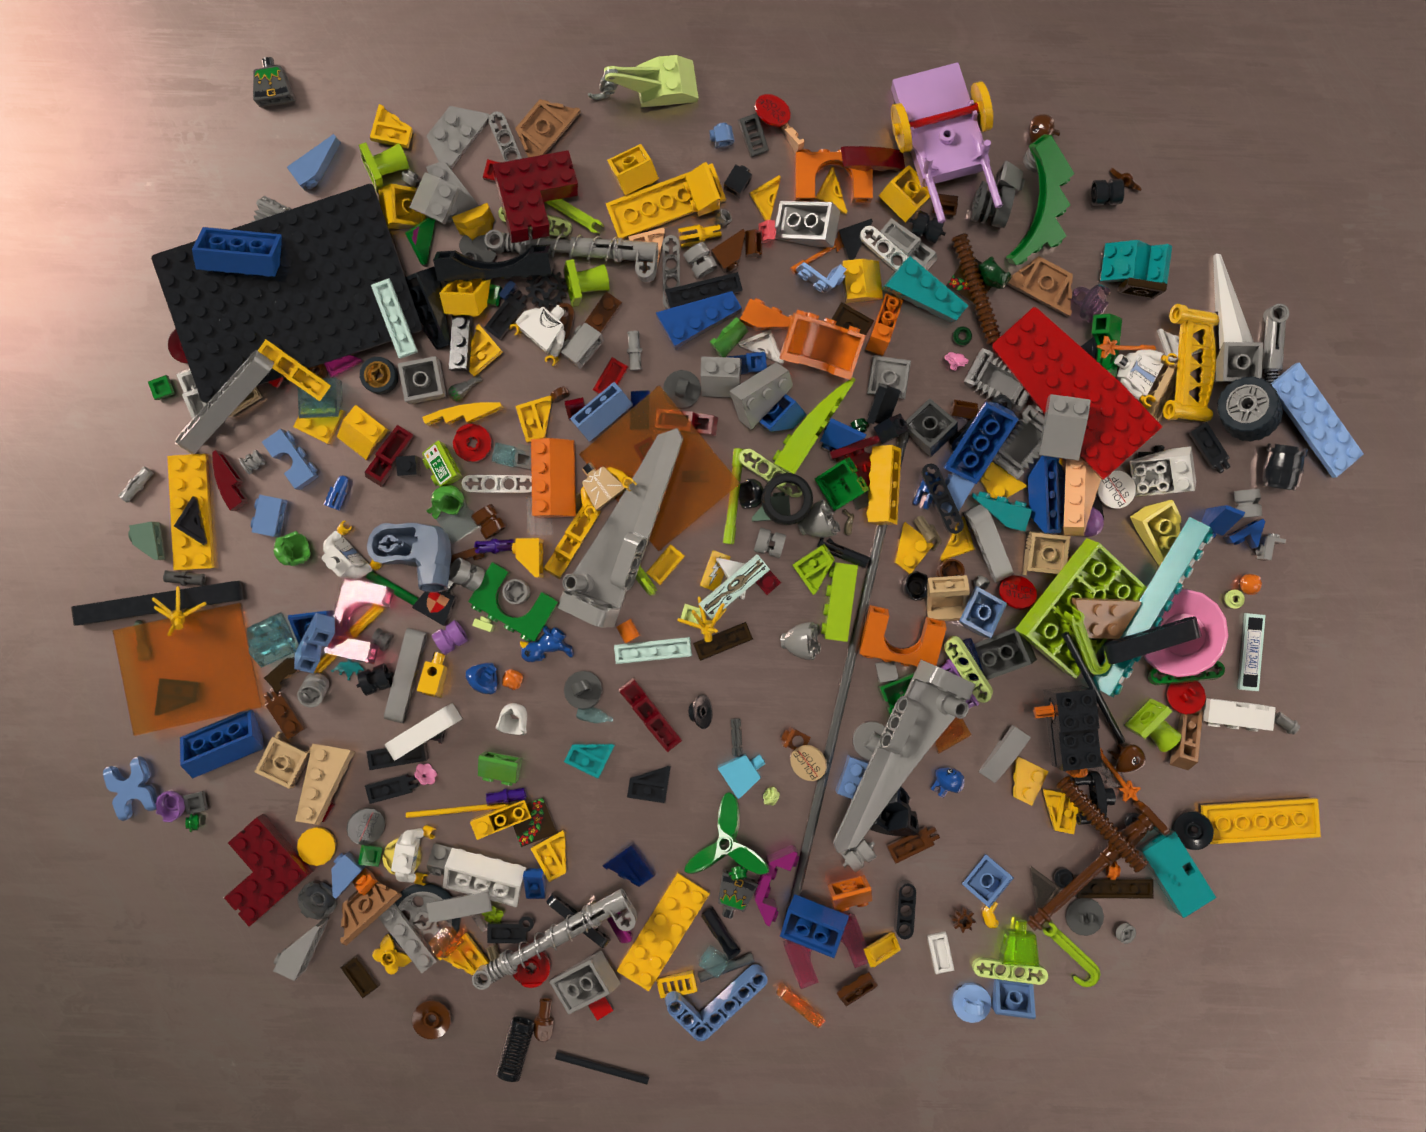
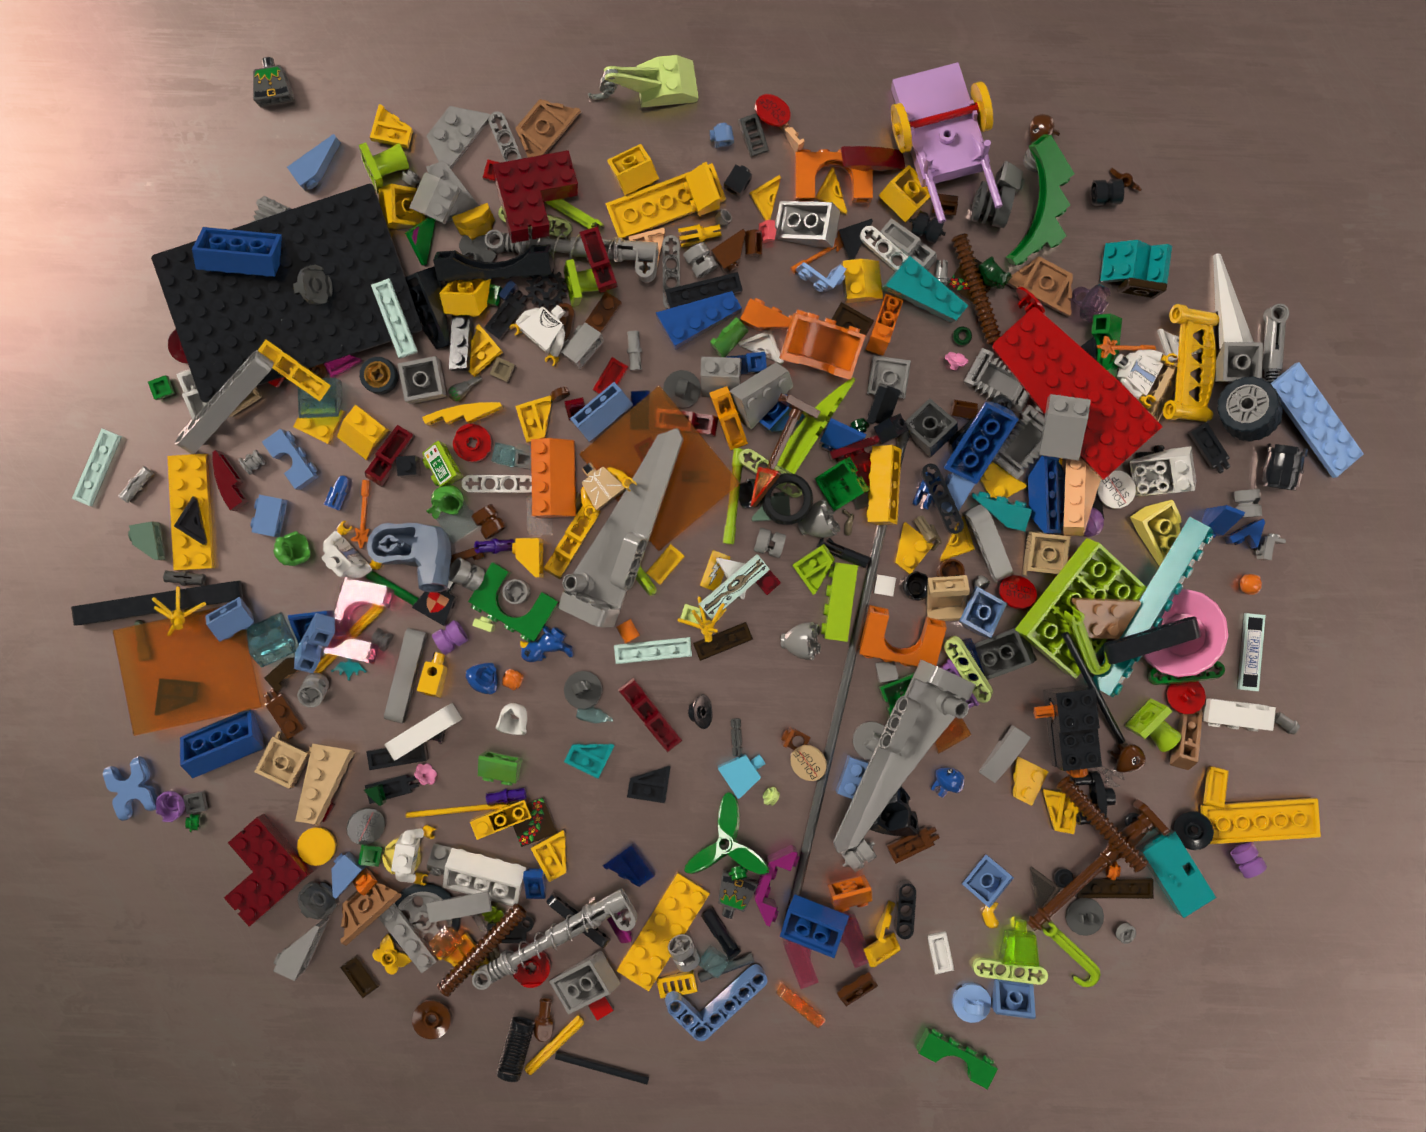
black wheel [356,663,394,696] -> none
reddish brown gear [951,907,976,933] -> none
orange piece [1100,748,1141,802] -> none
yellowish green plate [1225,590,1245,609] -> none
none -> light aqua tile [72,428,122,506]
none -> medium blue brick [205,597,254,642]
none -> dark grey tile [293,265,332,305]
none -> orange piece [350,480,370,549]
none -> dark green slope [364,784,387,806]
none -> reddish brown piece [437,903,527,997]
none -> dark tan plate [490,357,516,383]
none -> yellow axle [524,1015,584,1075]
none -> dark red slope [579,226,618,293]
none -> light grey wheel [668,934,700,972]
none -> light orange slope [709,386,748,450]
none -> reddish brown piece [751,393,821,508]
none -> white tile [874,574,896,597]
none -> yellow tile [874,900,895,943]
none -> green arch [916,1027,998,1090]
none -> light grey pin [936,260,949,285]
none -> red piece [1016,286,1045,314]
none -> yellow tile [1203,766,1229,809]
none -> medium lavender wheel [1230,842,1267,878]

